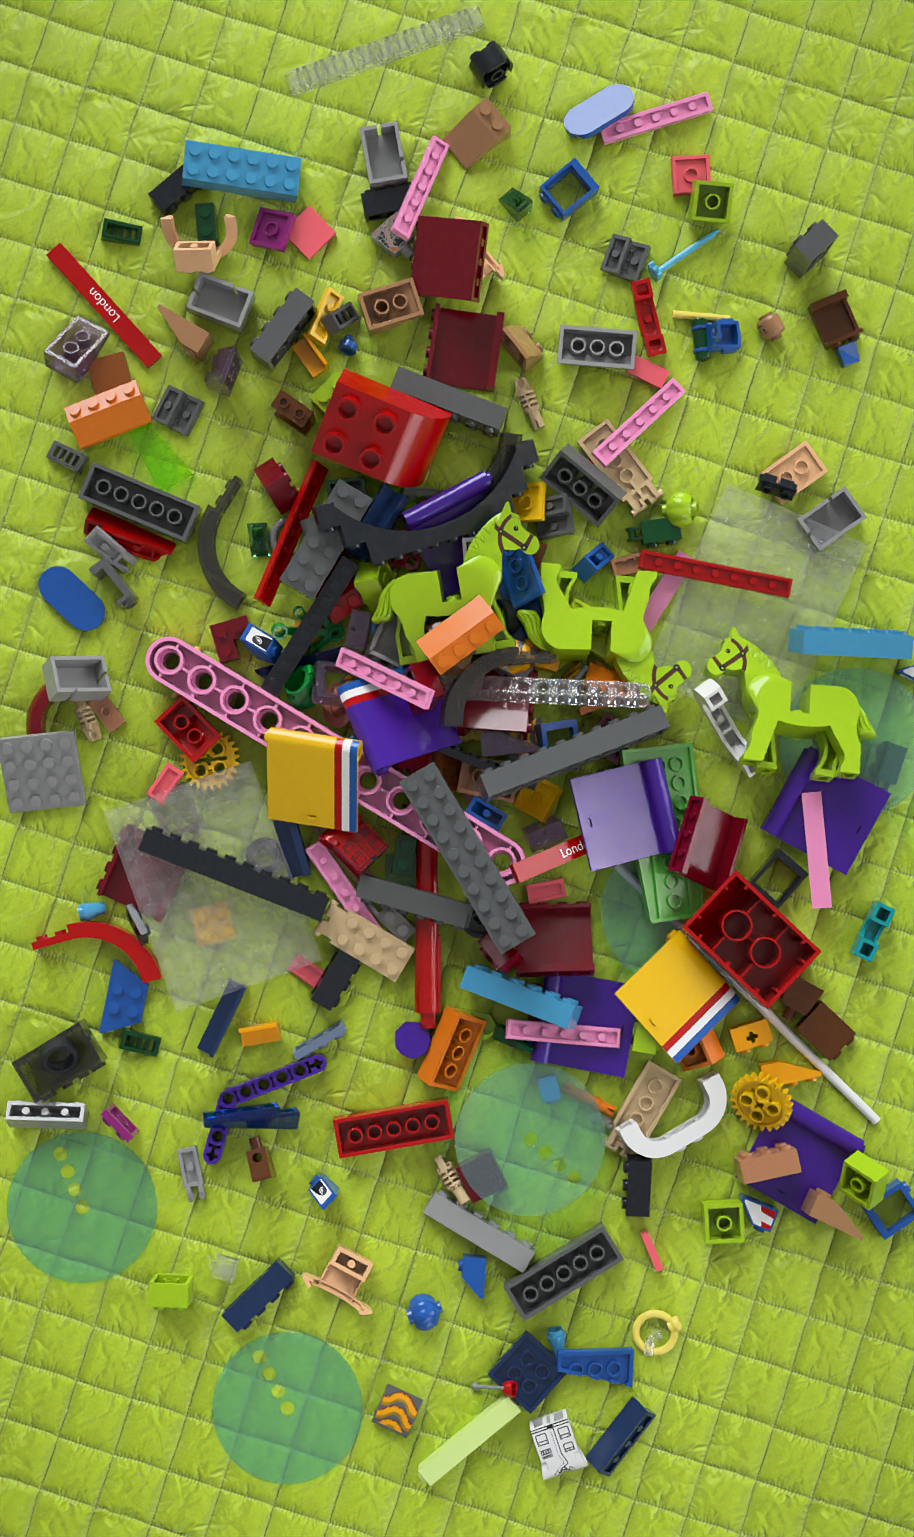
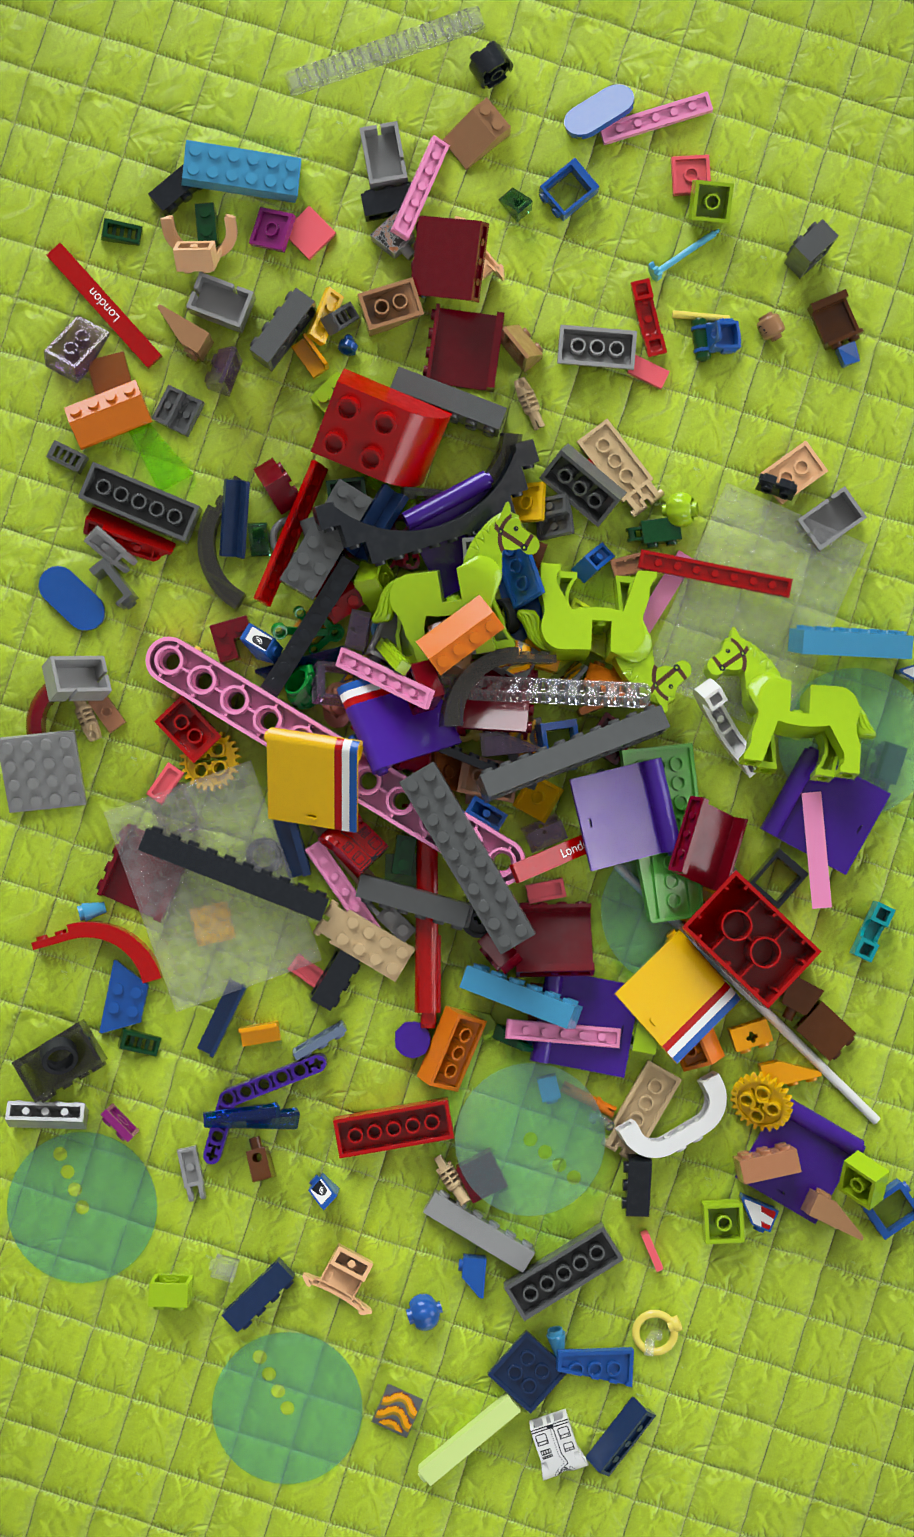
plate [126,903,151,946] -> none
reddish brown panel [271,390,317,437] -> none
hinge [471,1381,517,1397] -> none
bright pink plate [591,378,686,468] -> none
dark grey slope [600,234,651,282] -> none
none -> dark blue panel [219,479,250,559]
none -> lime piece [375,637,411,676]

